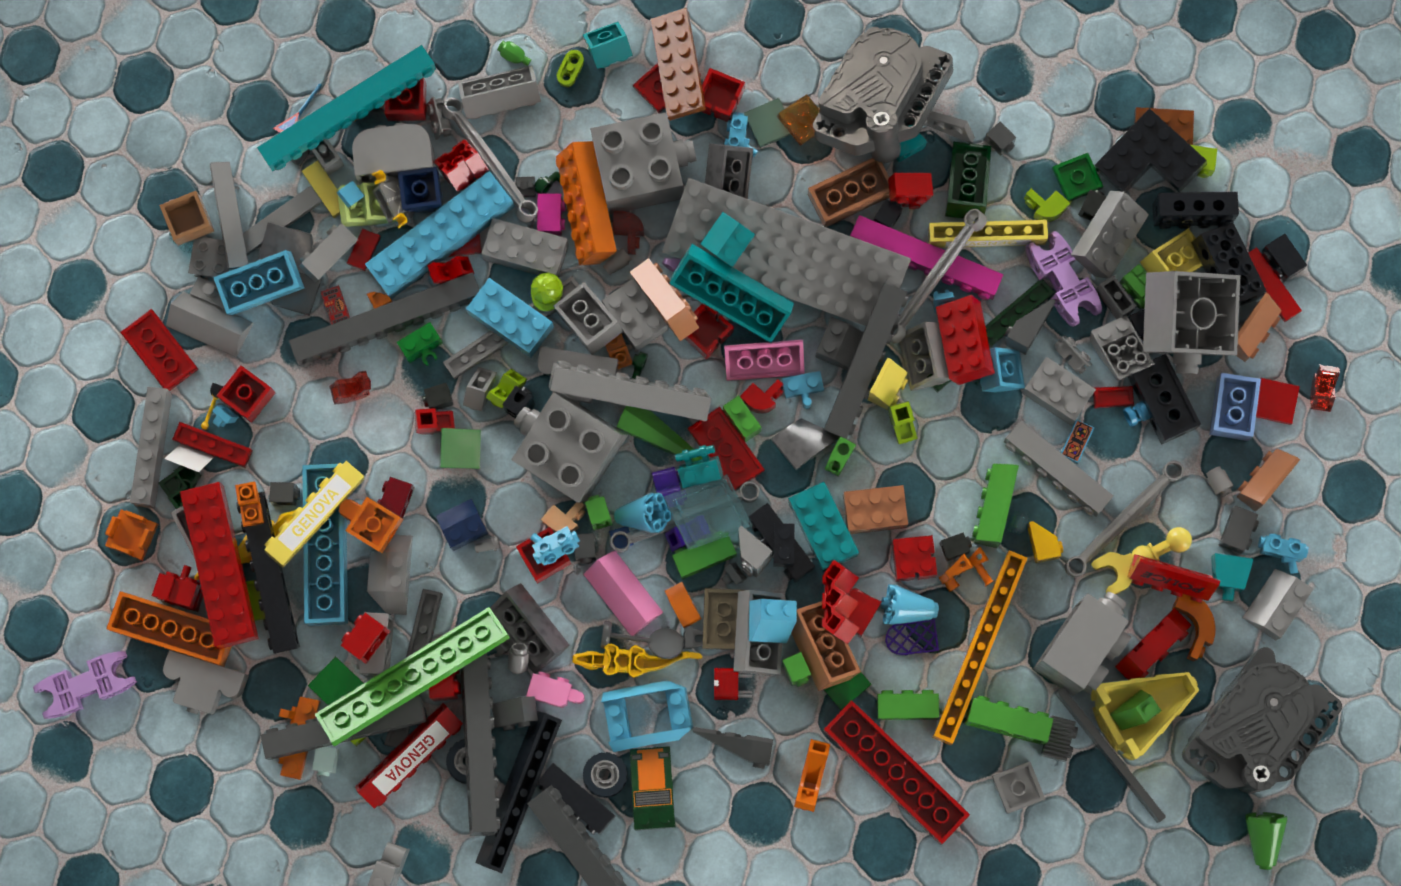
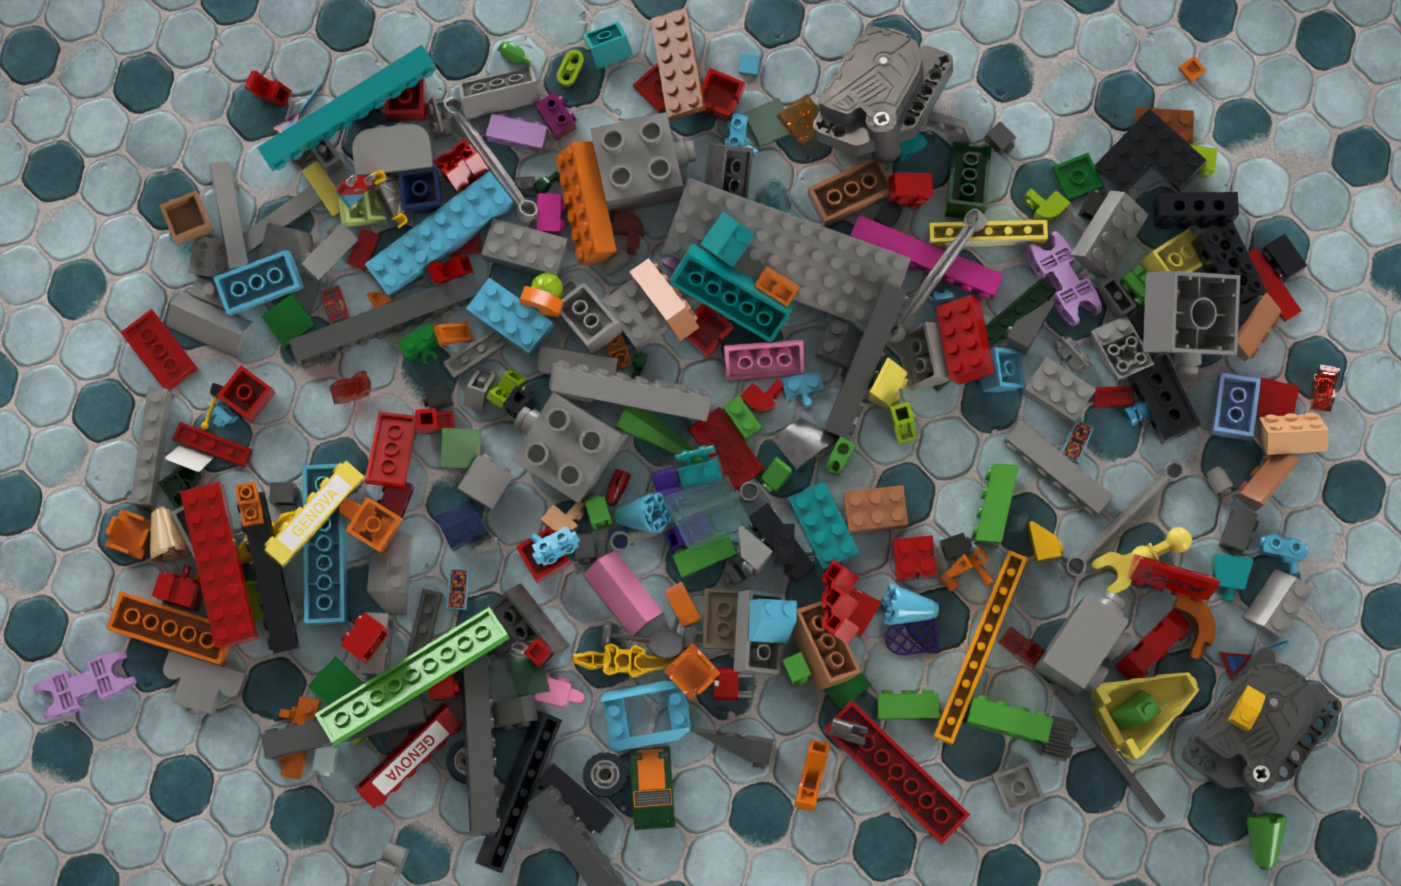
none -> tan cone [150,506,190,564]
none -> red brick [244,70,292,108]
none -> green tile [261,293,316,348]
none -> red piece [337,174,376,196]
none -> red tile [365,412,416,488]
none -> orange tile [433,322,473,346]
none -> tile [446,569,470,610]
none -> light grey brick [457,454,513,509]
none -> lavender brick [486,113,549,154]
none -> clear green piece [509,658,550,697]
none -> orange slope [520,286,563,317]
none -> red tile [524,638,553,666]
none -> magenta brick [535,92,577,141]
none -> red hinge [605,468,632,506]
none -> orange panel [664,643,720,700]
none -> medium azure tile [739,53,760,76]
none -> clear light blue cone [754,179,792,214]
none -> orange hinge [754,265,800,307]
none -> bright green slope [761,457,792,494]
none -> dark grey hinge [828,717,868,745]
none -> clear red brick [998,626,1046,667]
none -> orange plate [1178,56,1206,83]
none -> piece [1219,640,1289,680]
none -> yellow slope [1227,685,1266,731]
none -> light nougat brick [1258,412,1328,455]

